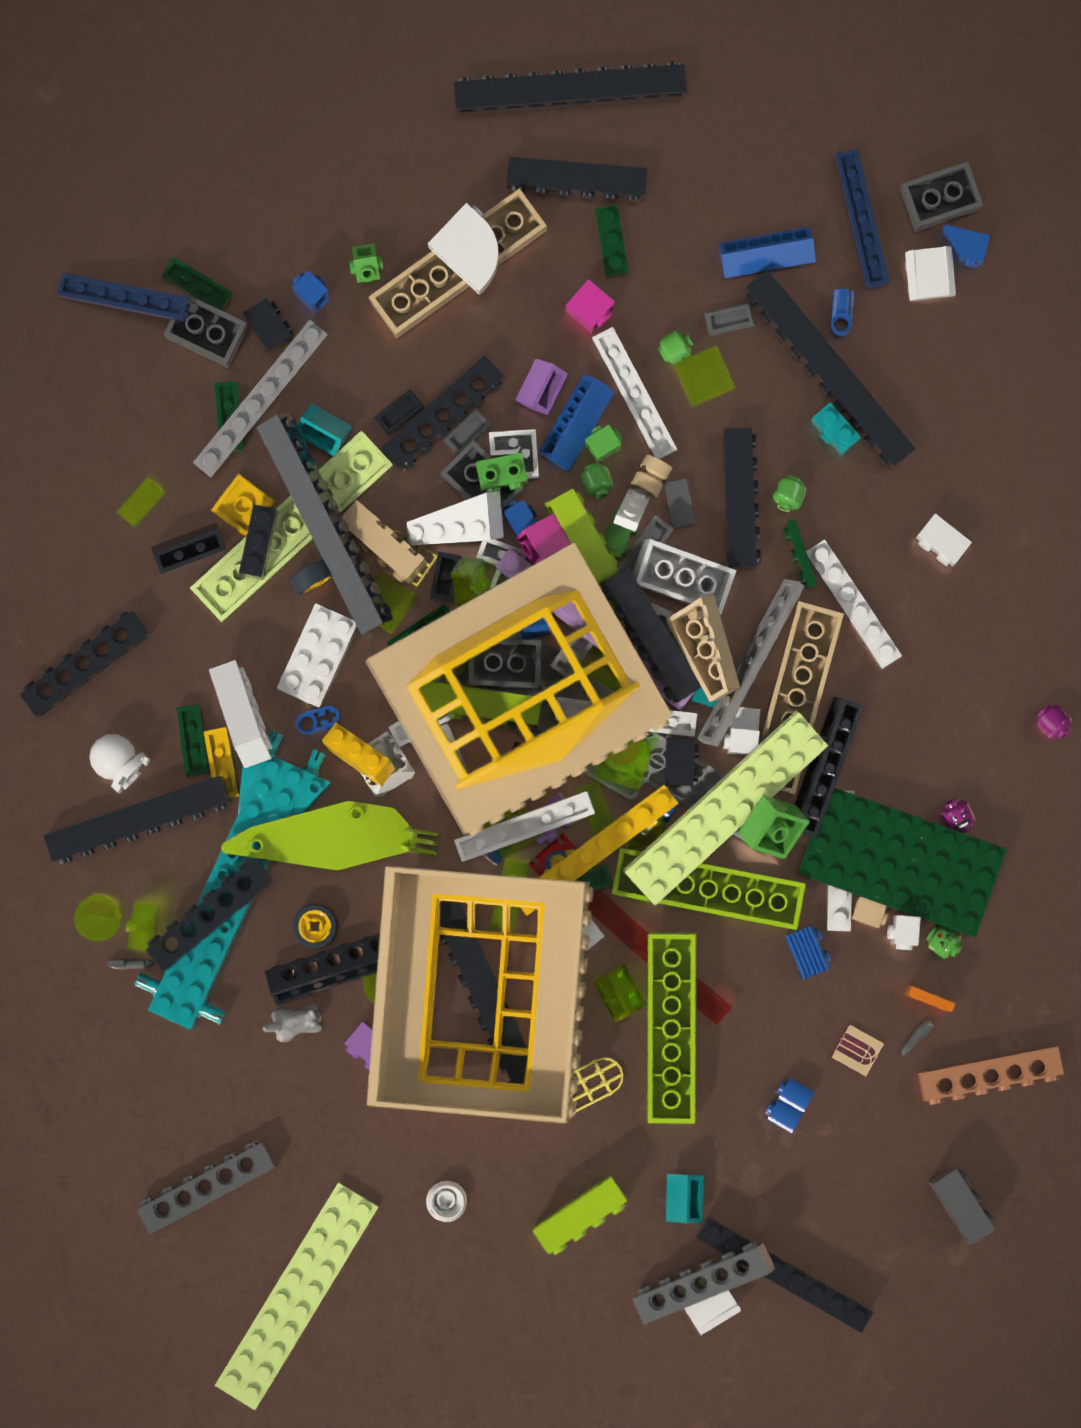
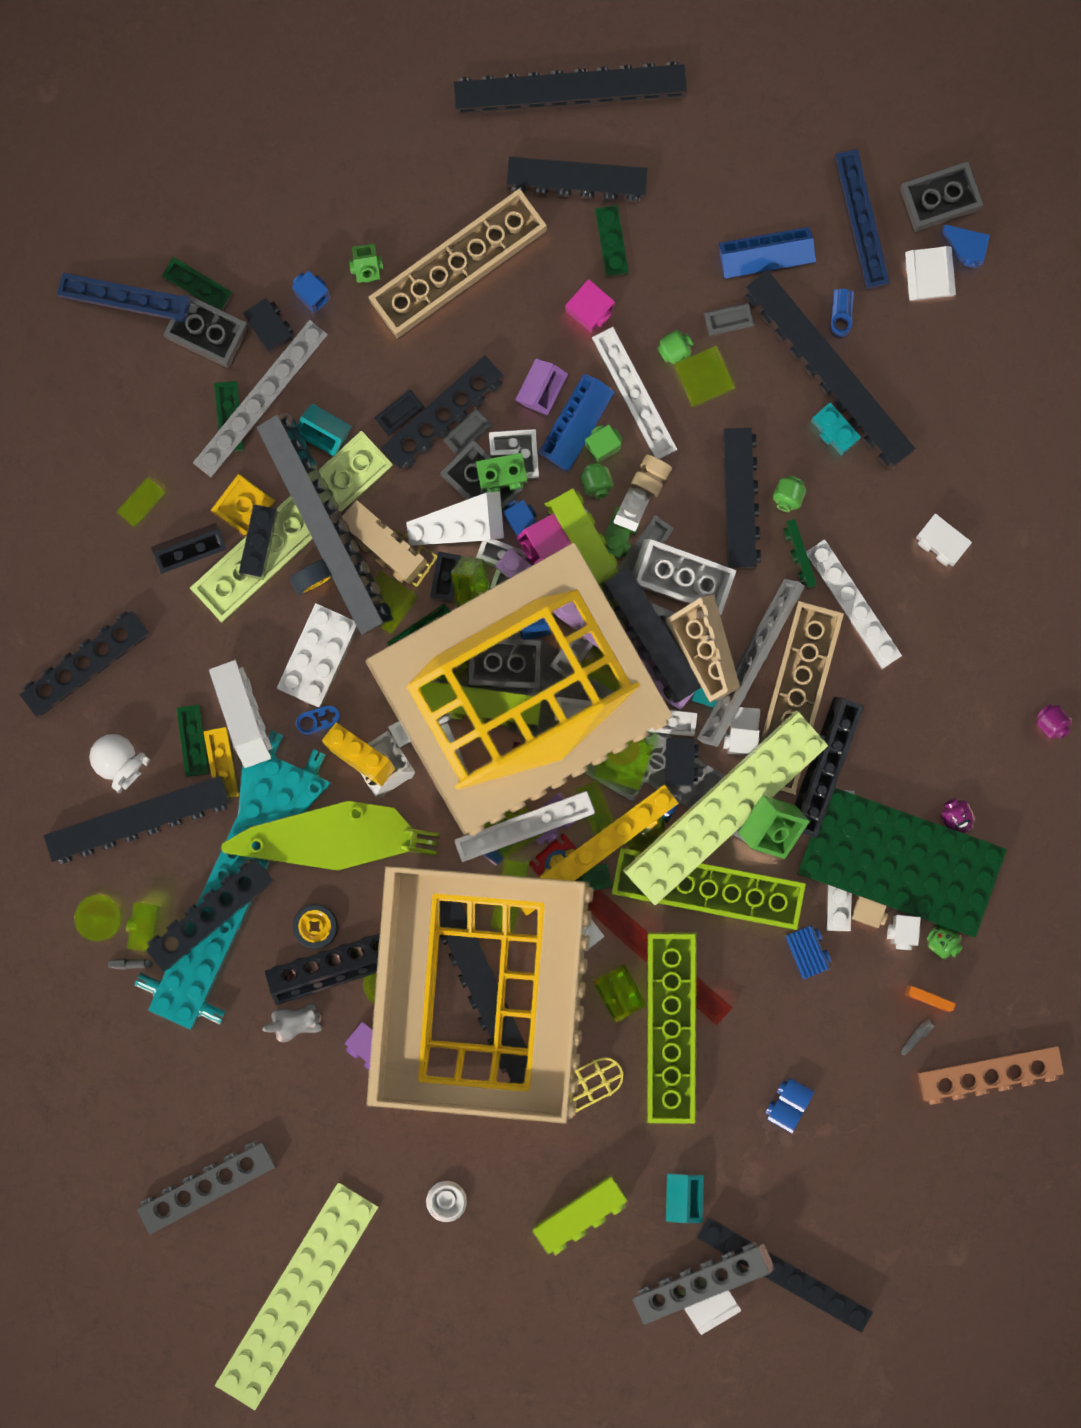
white brick [428,203,499,295] -> none
dark grey tile [664,478,696,529] -> none
piece [830,1024,885,1077] -> none
dark grey brick [929,1167,996,1245] -> none

